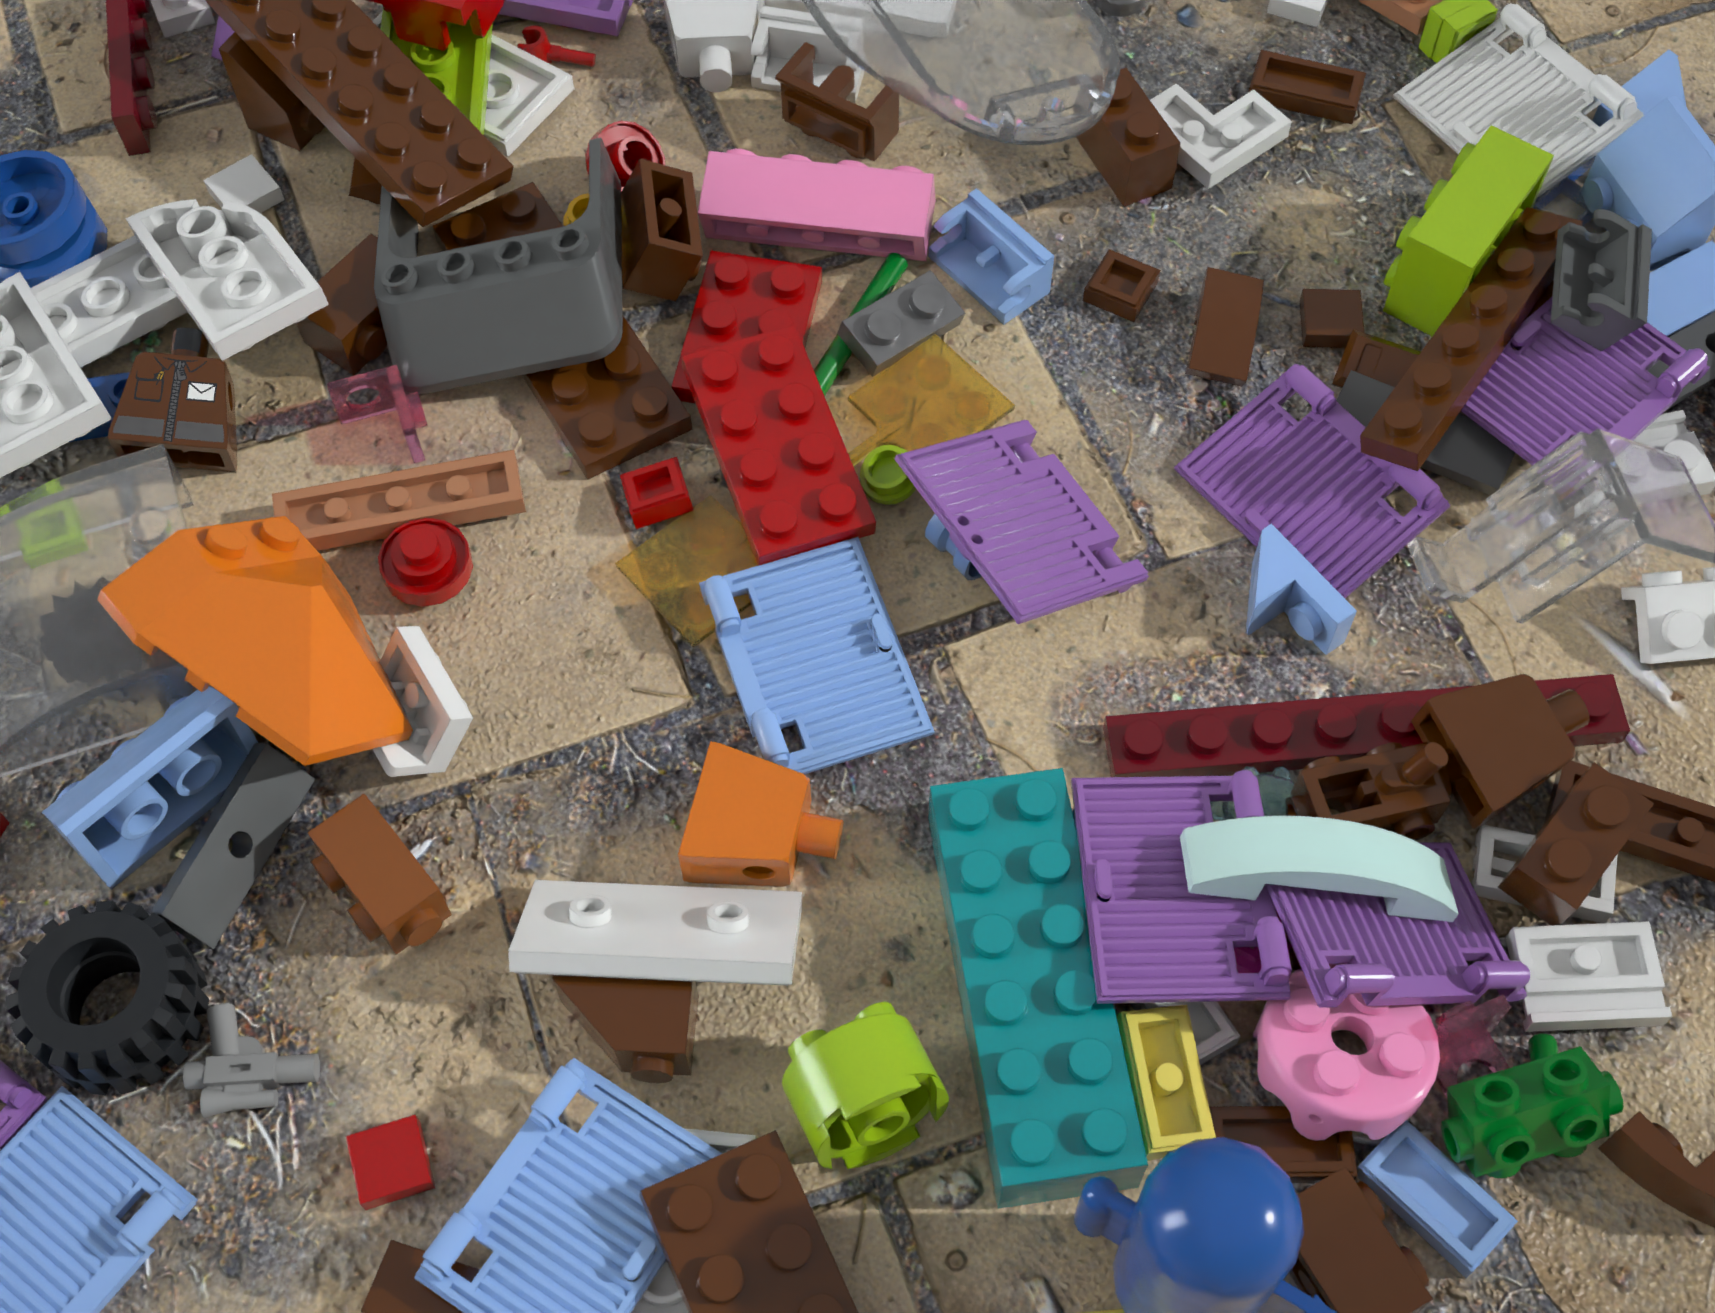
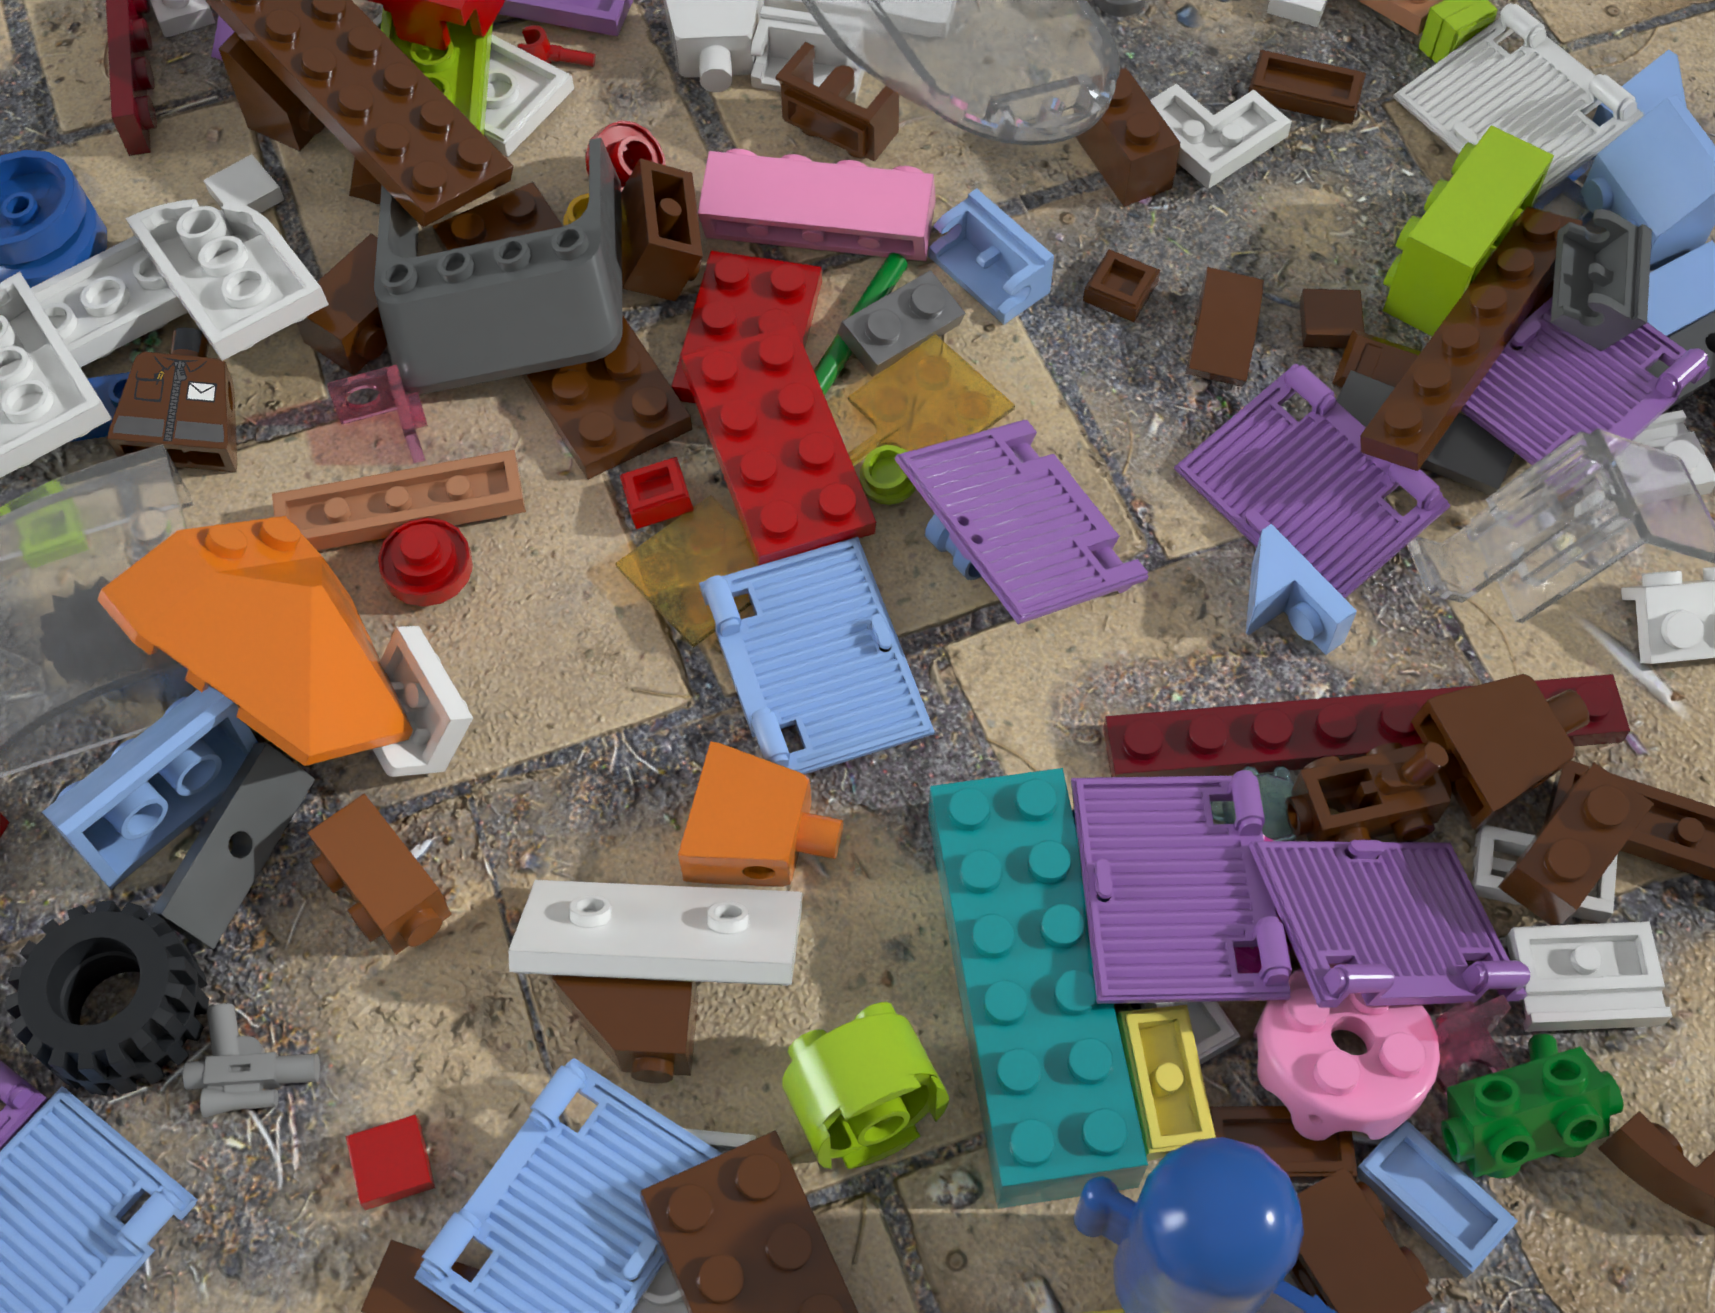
light aqua slope [1180,816,1458,922] -> none

